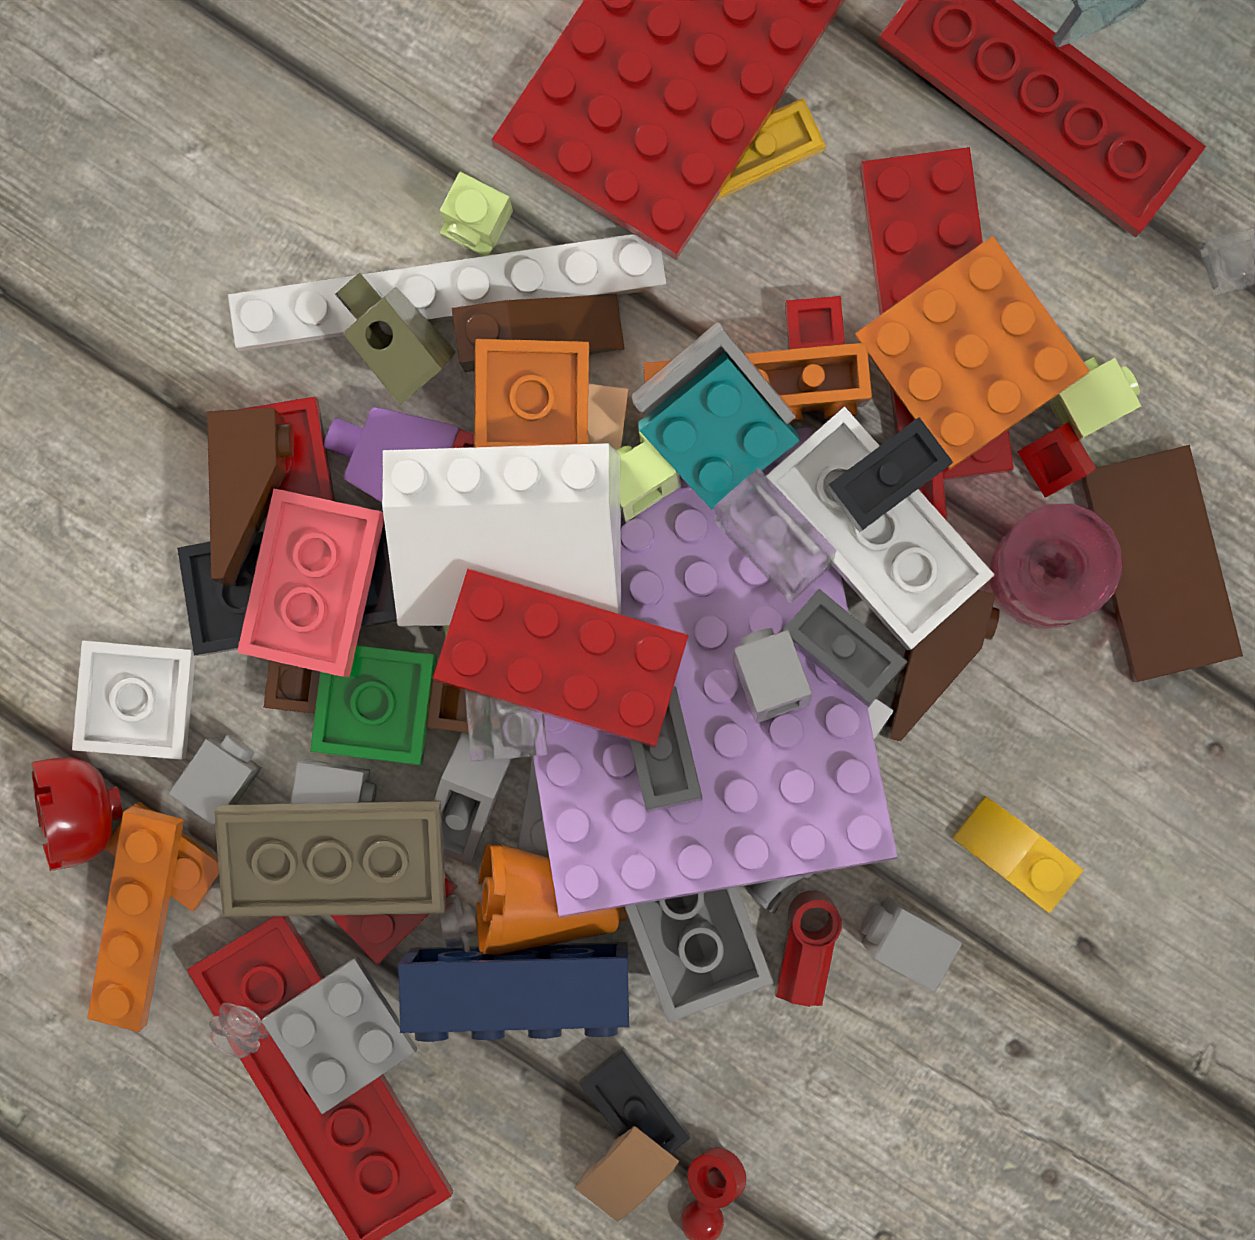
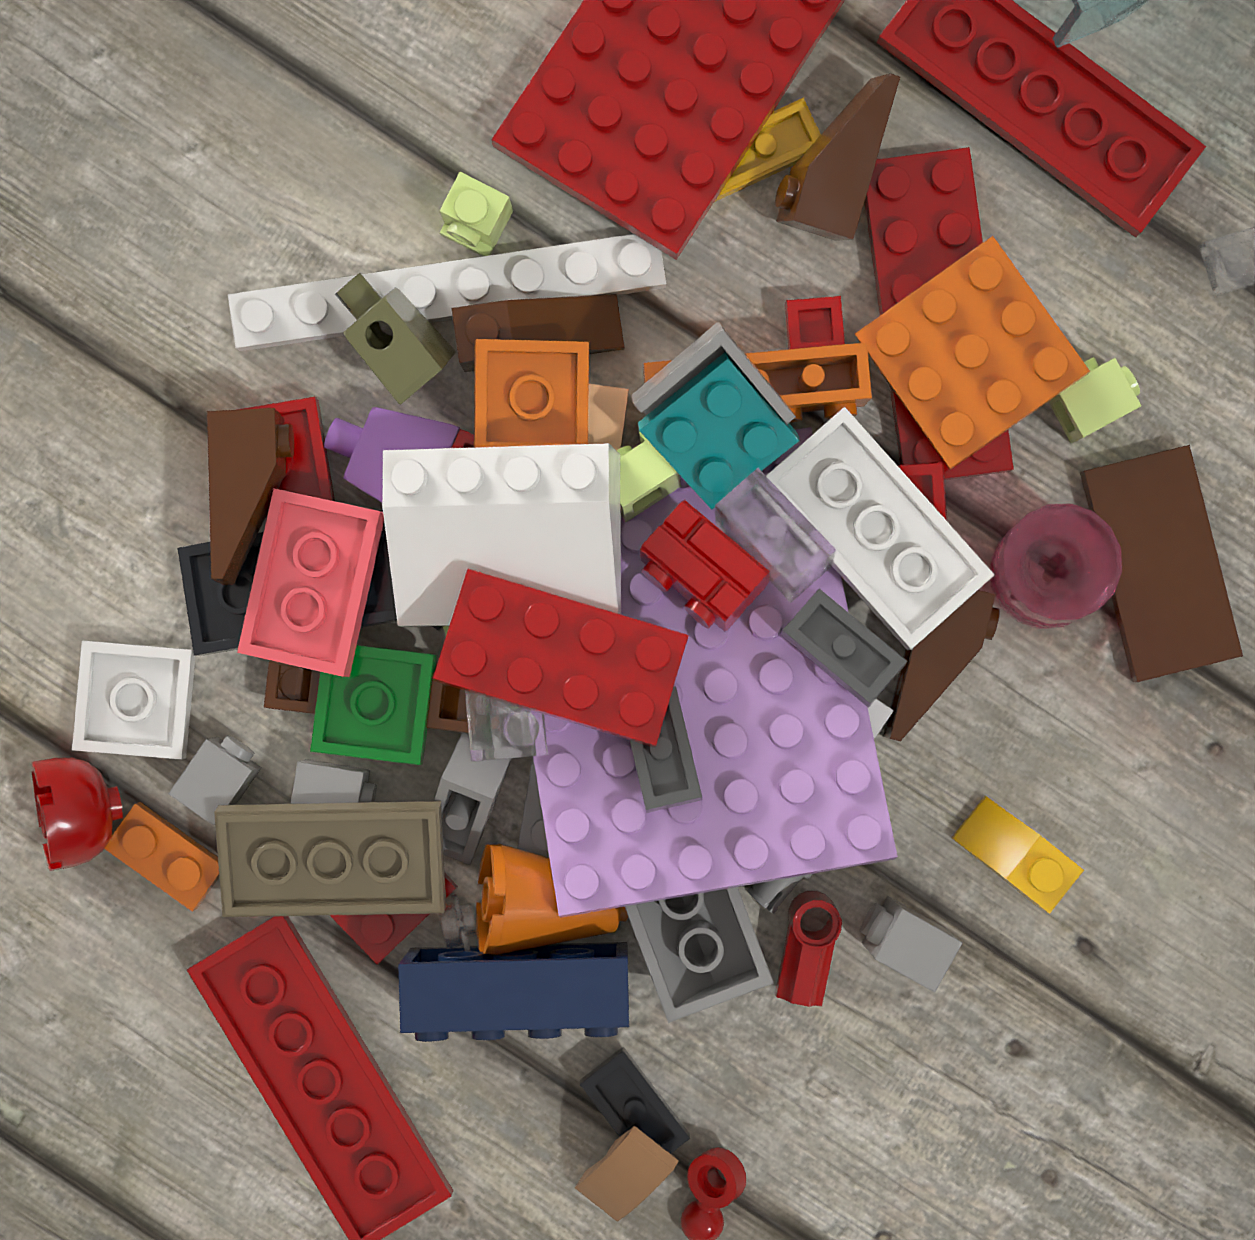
orange plate [87,806,184,1032] -> none
clear plate [209,1003,269,1058] -> none
light grey plate [261,956,418,1114] -> none
light grey brick [733,628,812,723] -> none
black plate [826,417,954,533] -> none
red plate [1017,422,1097,498] -> none
none -> red brick [640,499,770,632]
none -> reddish brown slope [775,73,900,241]

